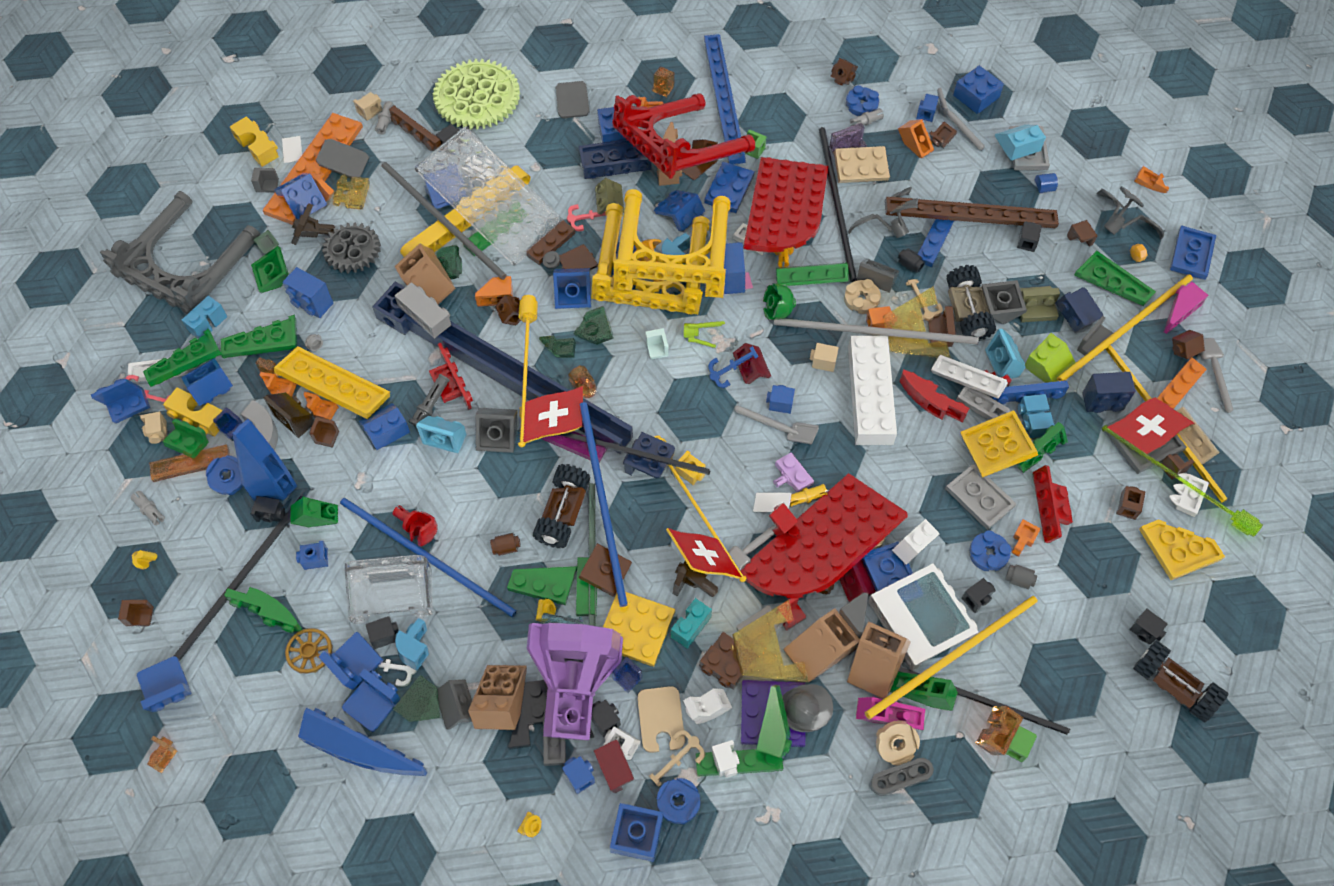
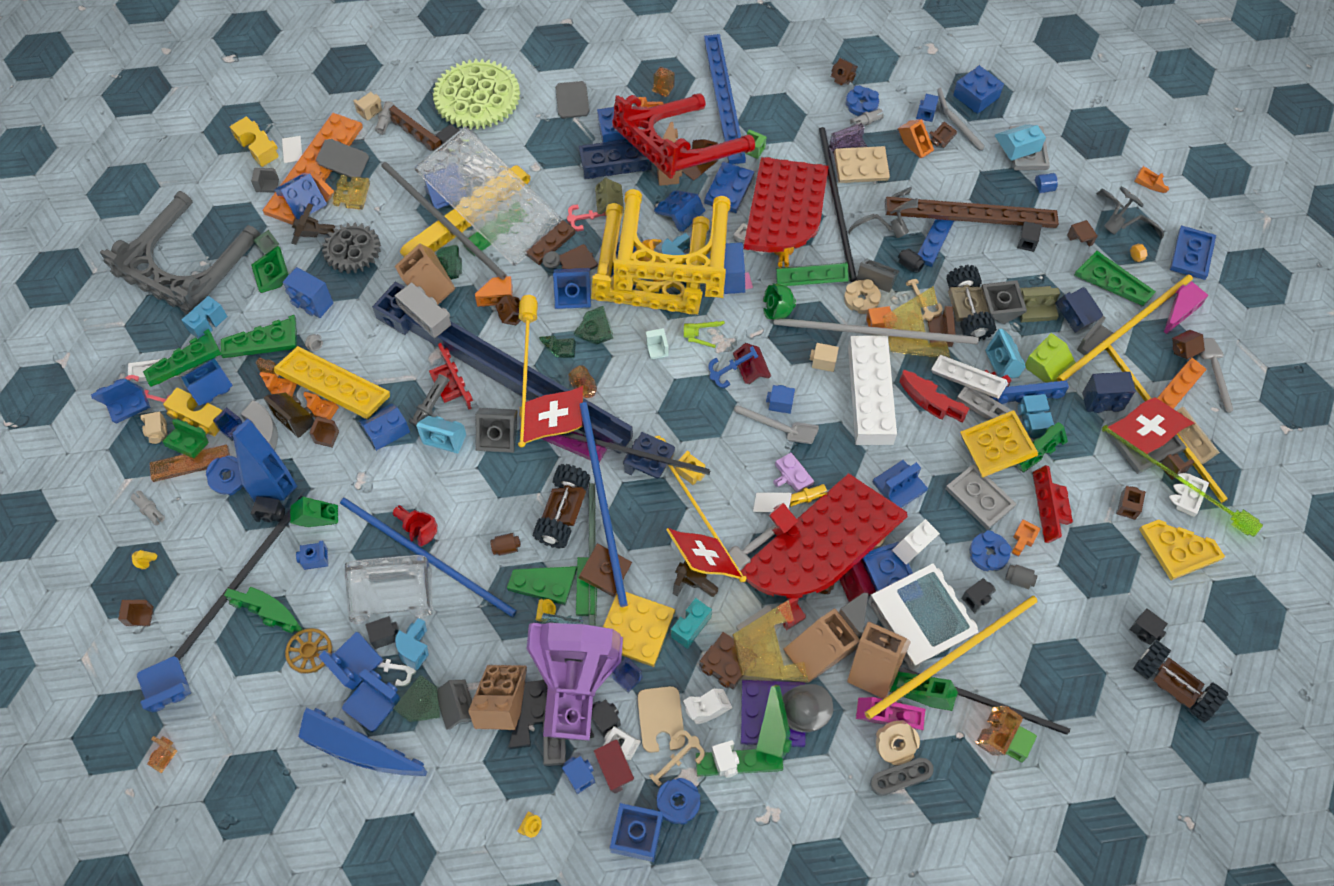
none -> blue bracket [872,460,928,508]

